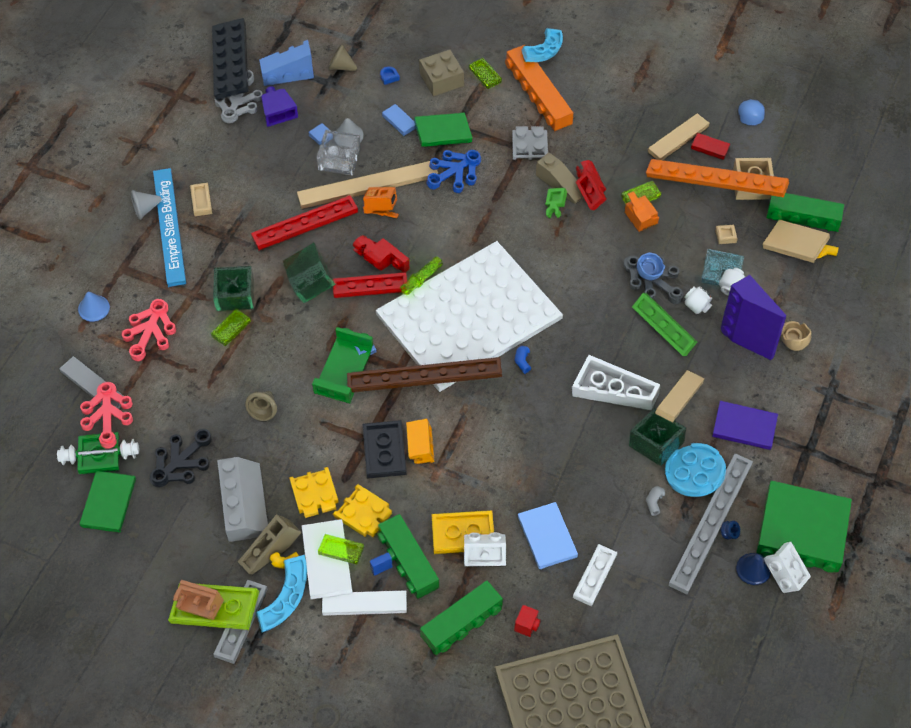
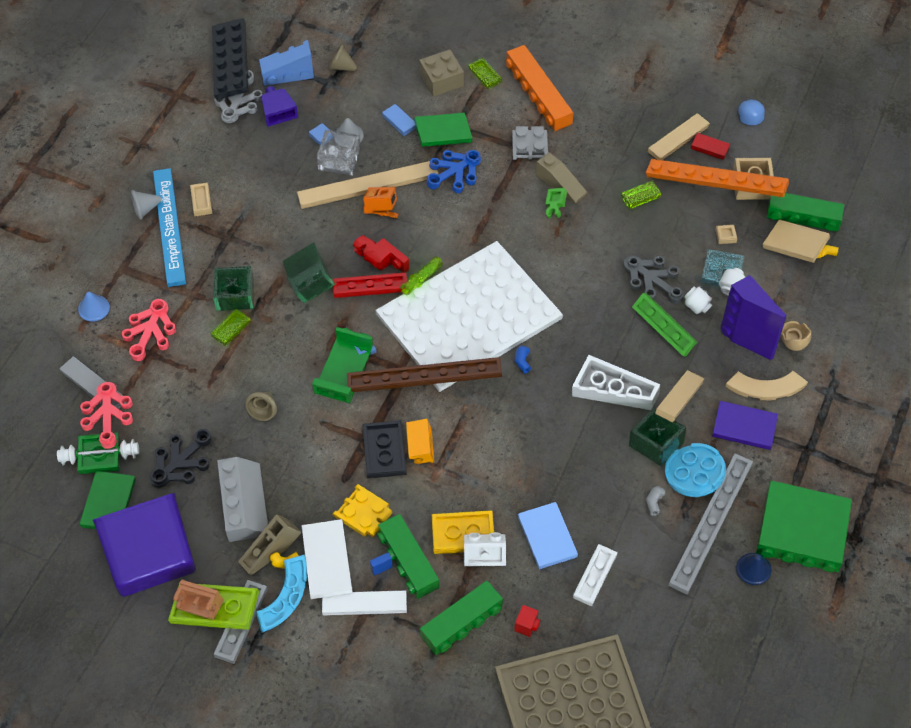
red plate [251,195,358,250] -> none
yellow plate [289,467,339,518] -> none
clear neon green tile [318,534,364,565] -> none
blue tile [380,67,400,85] -> none
medium azure tile [521,28,563,62] -> none
red plate [576,160,607,210] -> none
orange piece [625,191,659,232] -> none
medium blue hair [636,252,665,281] -> none
dark blue bush [721,521,741,540] -> none
white bracket [764,542,811,593] -> none
none -> dark purple piece [93,493,196,597]
none -> tan tile [725,371,808,401]

